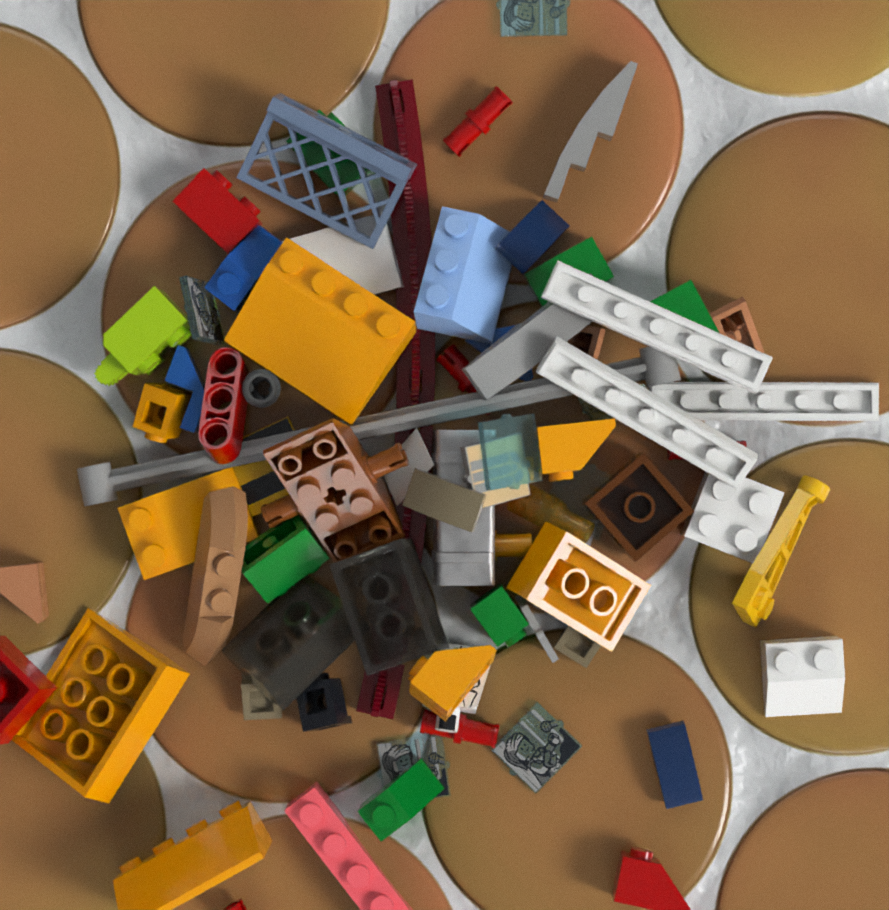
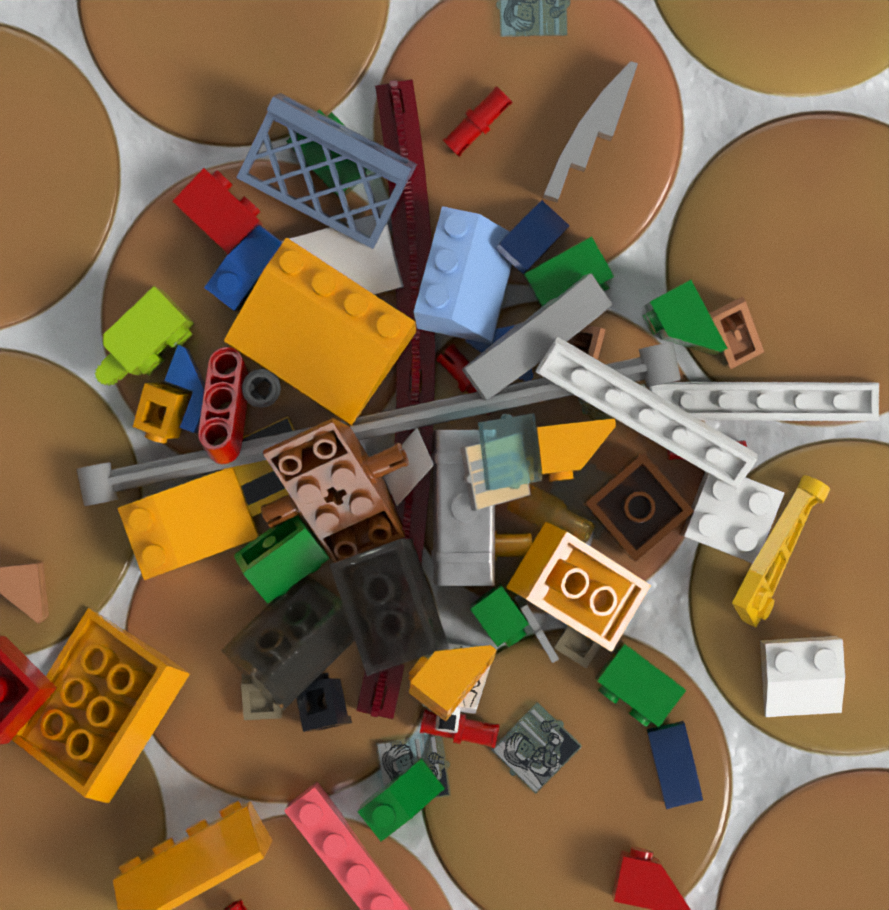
piece [179,275,225,345] -> none
medium nougat brick [183,486,248,666] -> none
dark tan slope [403,468,487,532] -> none
white tile [541,260,773,394] -> none
none -> green brick [595,641,686,727]

